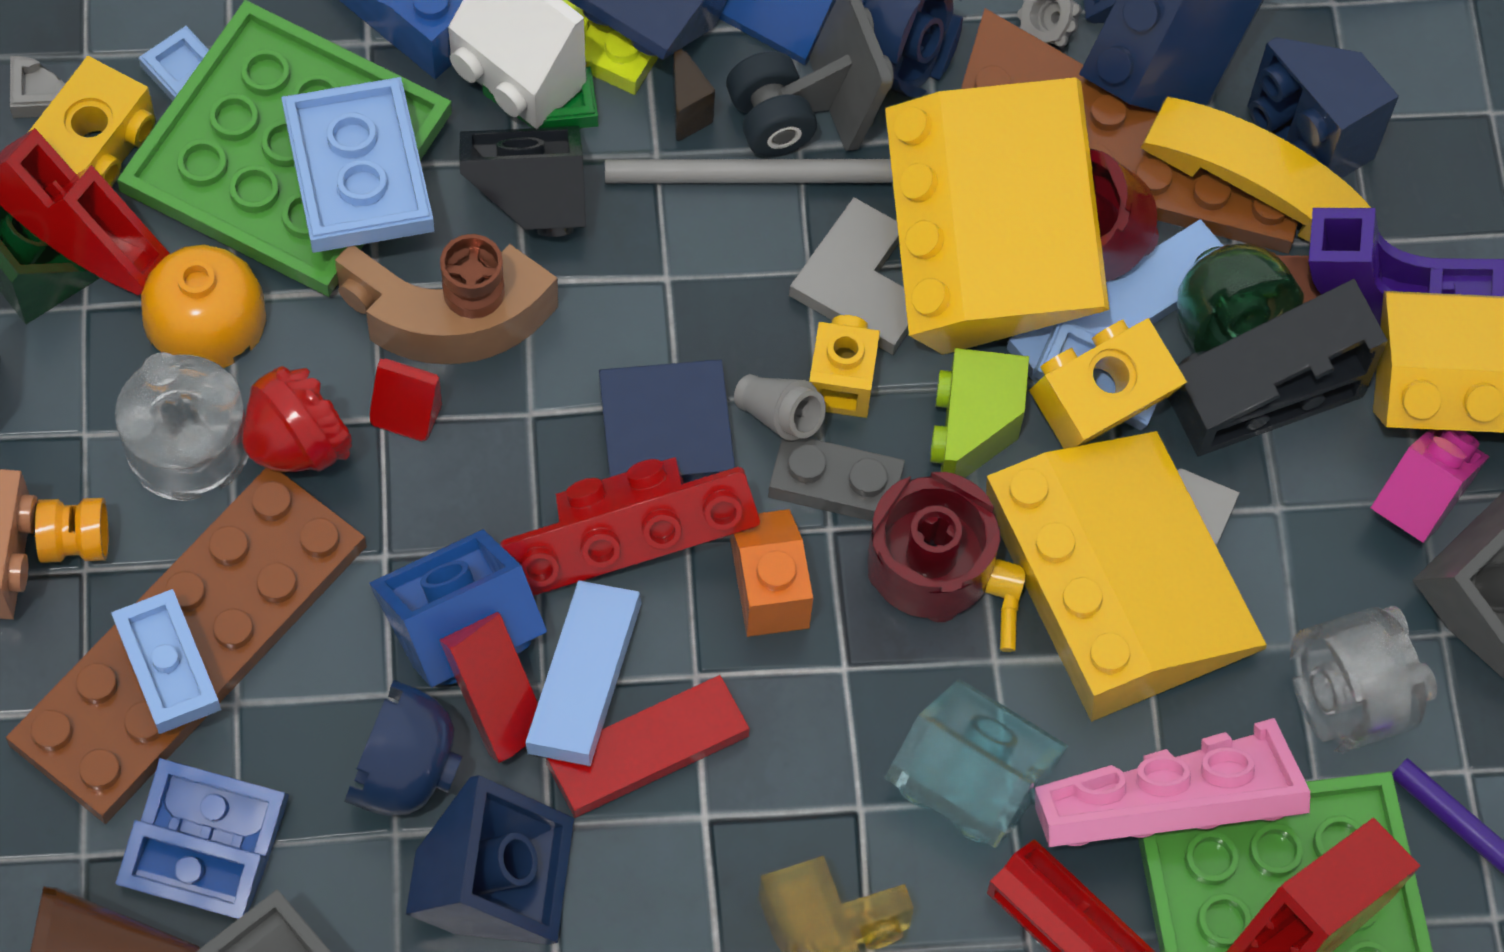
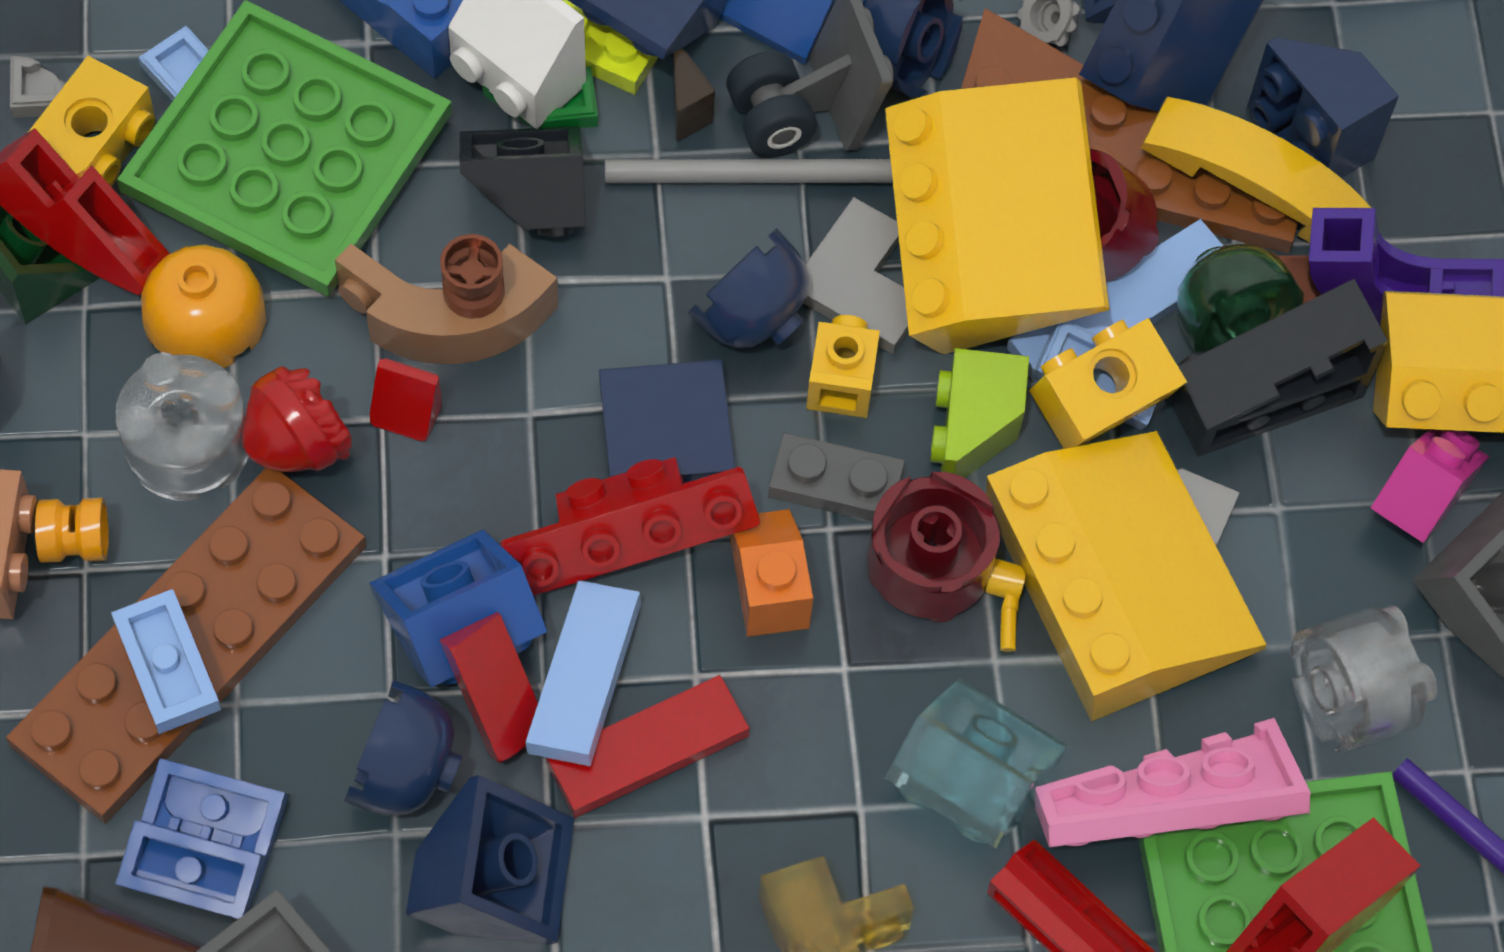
light blue tile [281,77,435,253] -> none
light grey cone [734,374,826,441] -> none
none -> dark blue cylinder [687,228,810,348]

